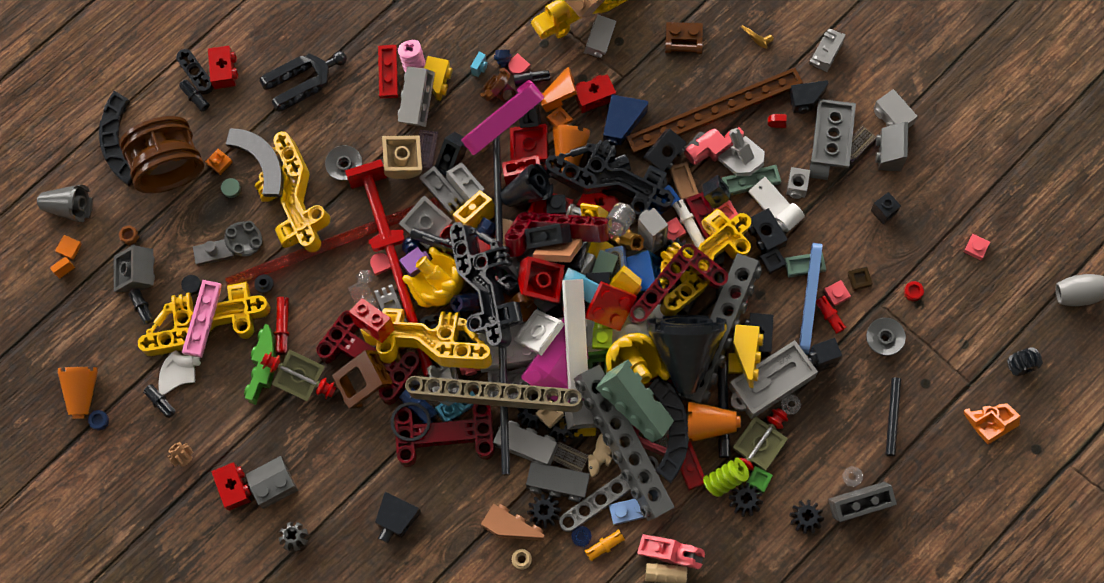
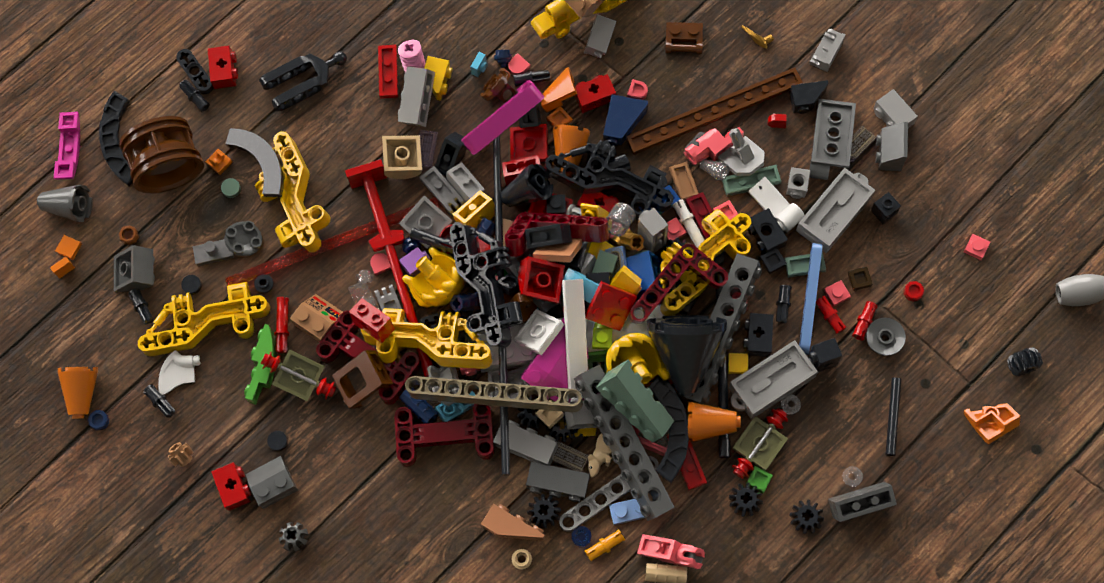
bright pink tile [182,280,223,358] -> none
dark grey dish [325,145,362,181] -> none
black torso [375,492,421,544] -> none
black piece [391,402,431,442] -> none
black brick [643,128,687,171] -> none
black brick [703,175,730,209] -> none
lime piece [703,458,749,497] -> none
yellow slope [733,325,764,388] -> none
none -> dark pink slope [54,112,80,180]
none -> black tile [267,431,288,451]
none -> medium nougat slope [290,294,343,343]
none -> coral tile [627,79,648,100]
none -> clear cone [700,159,729,180]
none -> black axle [776,285,792,324]
none -> light grey piece [796,168,875,253]
none -> red pin [852,301,878,341]

